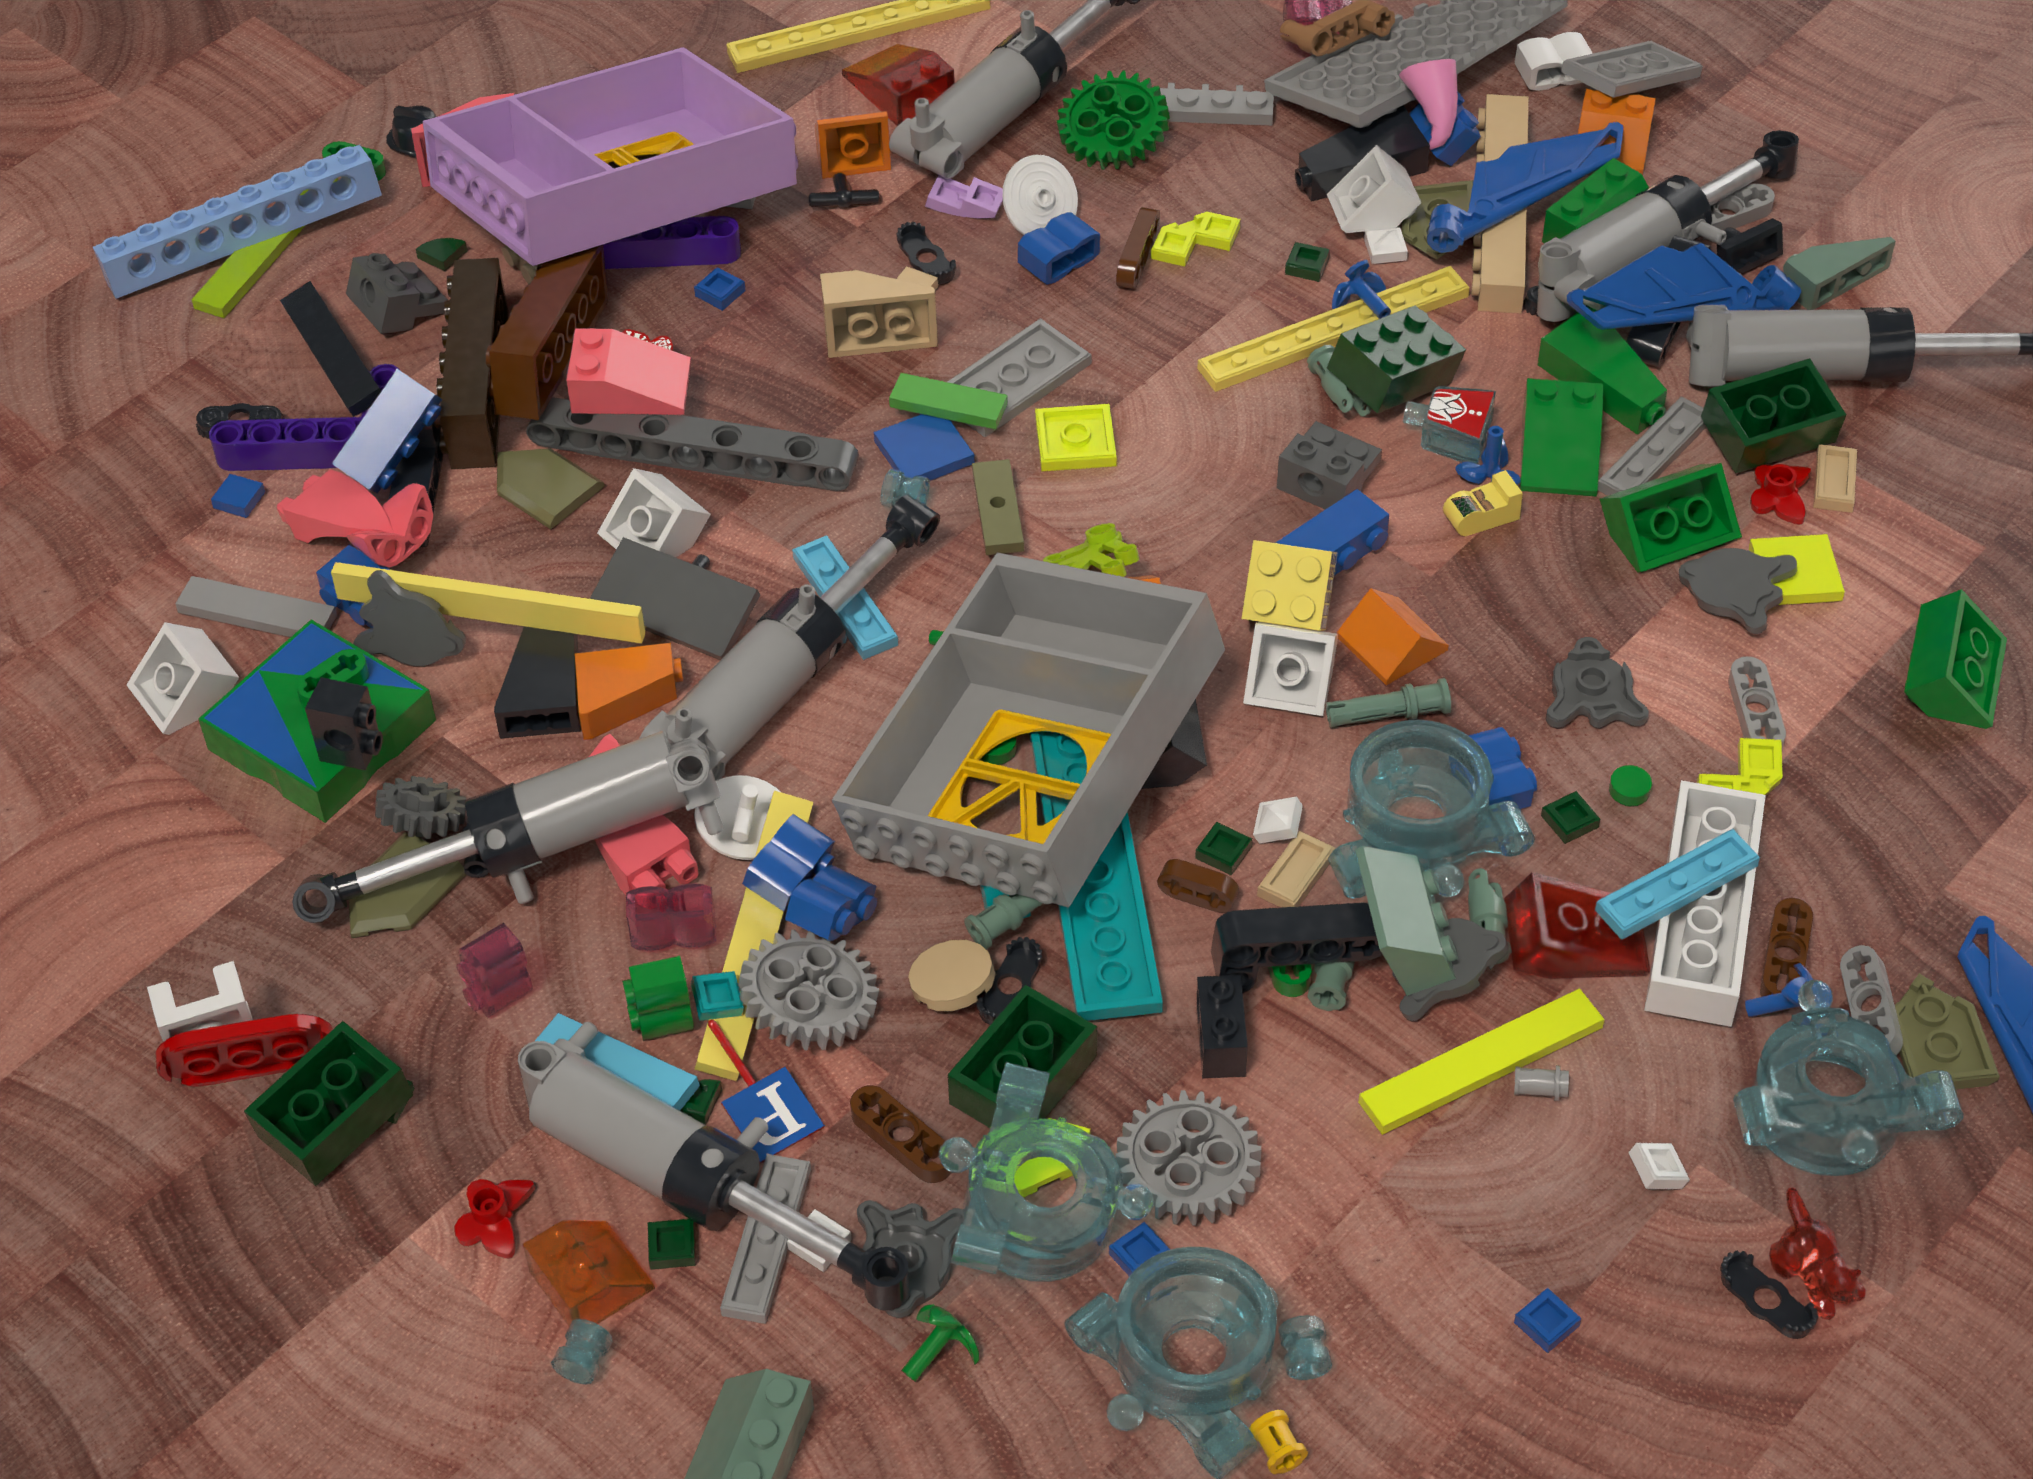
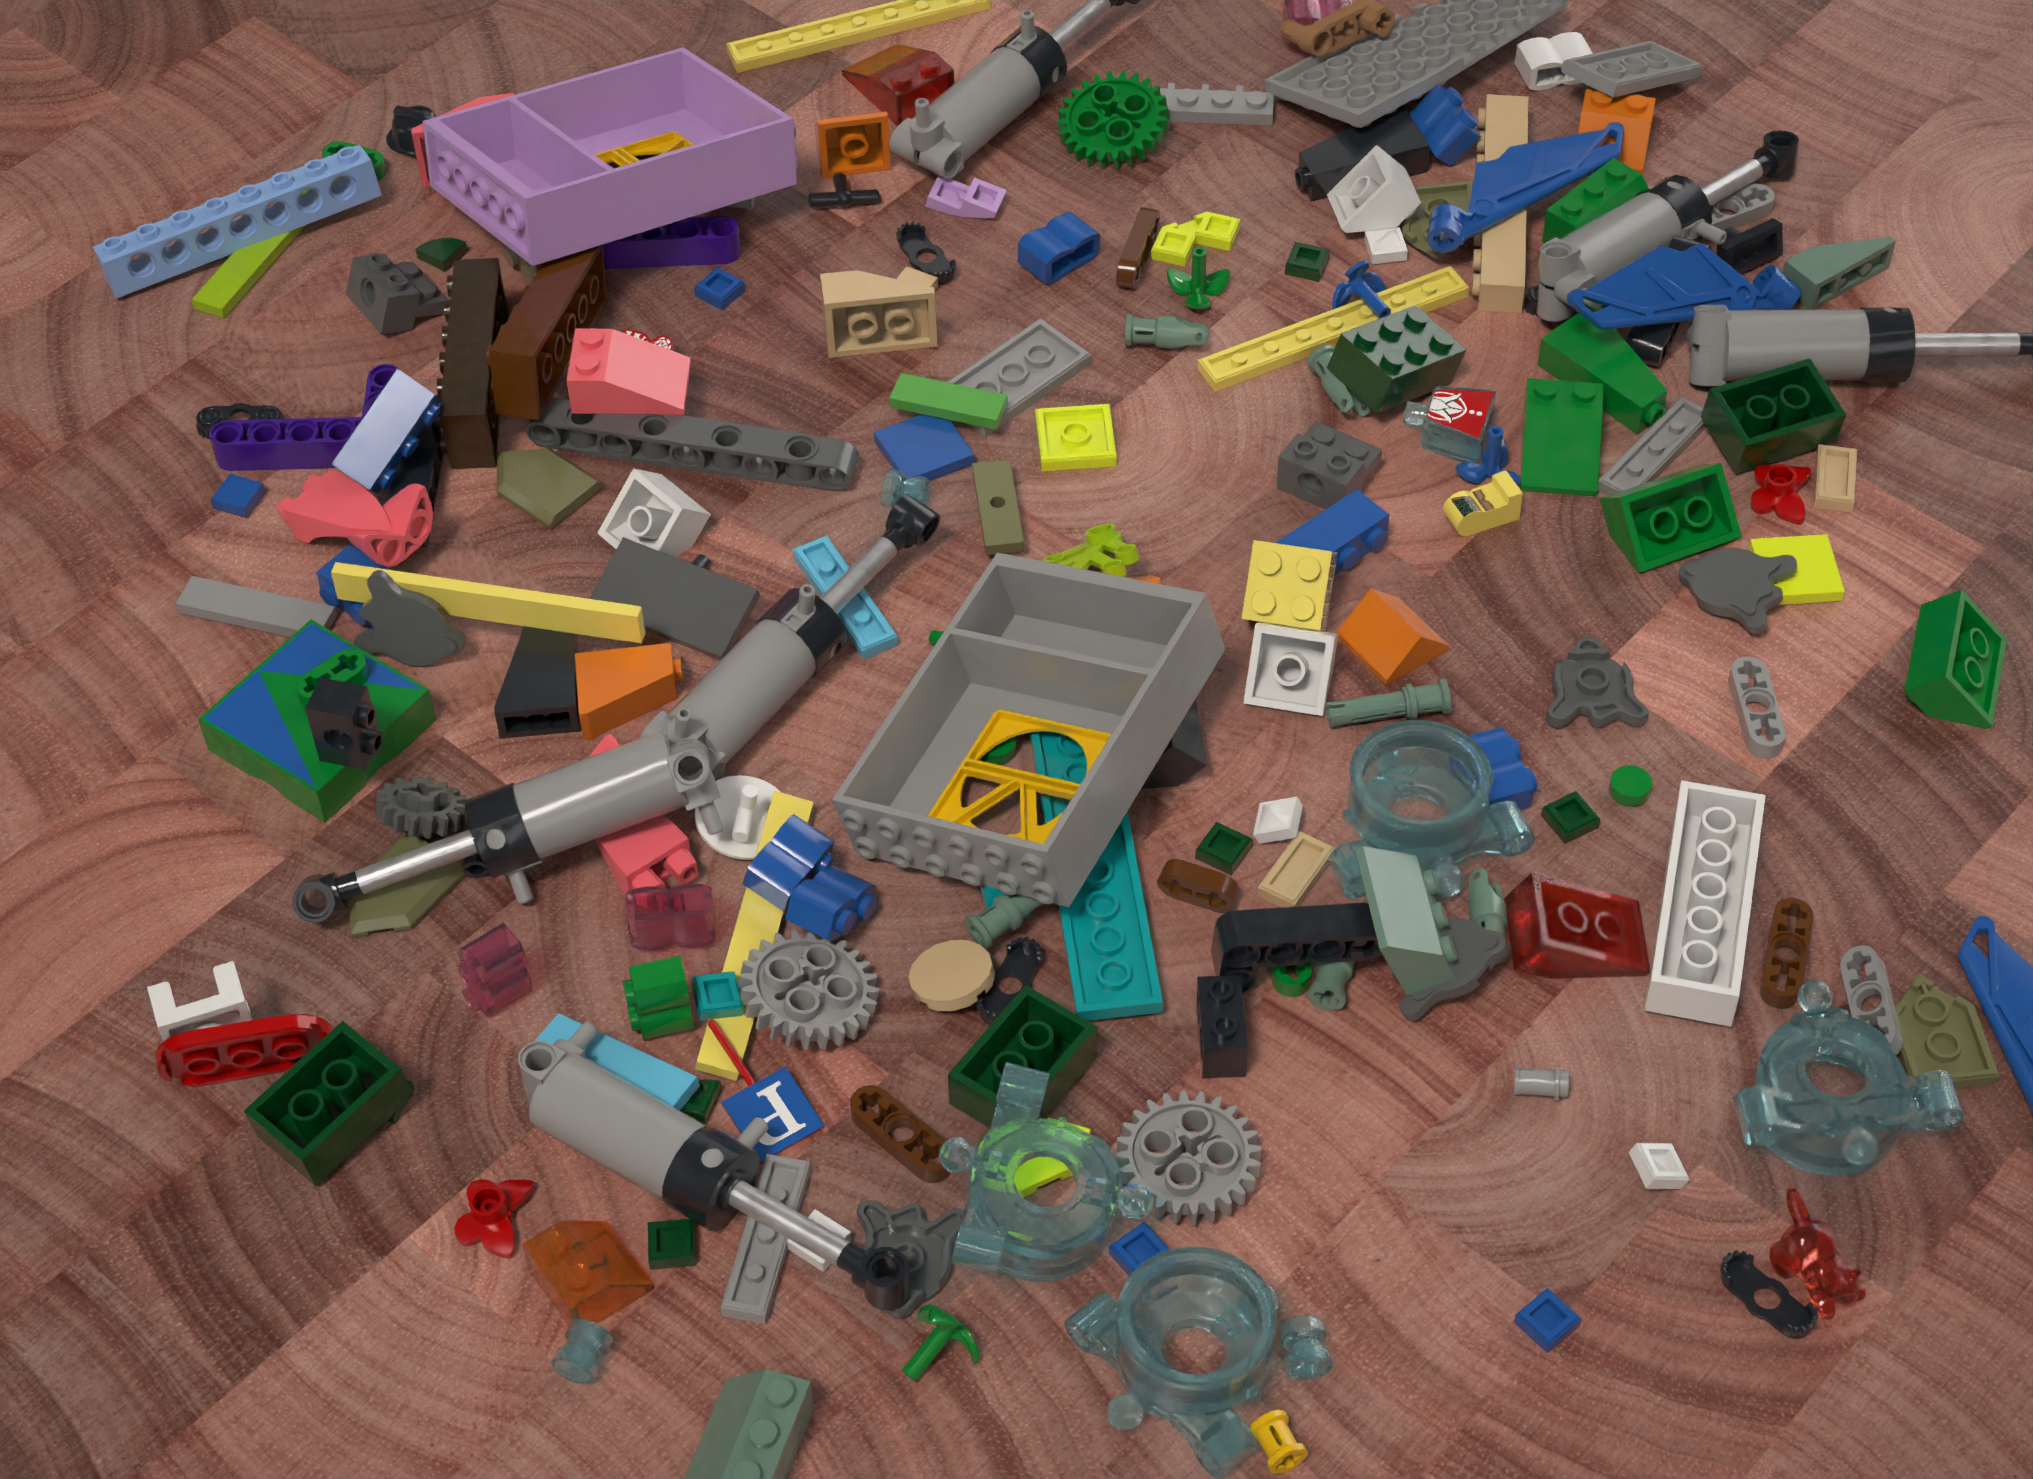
white slope [127,622,239,735] -> none
black tile [280,281,381,417] -> none
white shield [1002,155,1078,235] -> none
neon yellow tile [1358,988,1605,1135] -> none
bright pink hat [1399,59,1458,150] -> none
medium azure tile [1595,829,1760,940] -> none
neon yellow tile [1697,738,1783,795] -> none
blue plant [1745,963,1820,1038] -> none
none -> sand green piece [1125,313,1209,349]
none -> green plant [1167,247,1230,309]

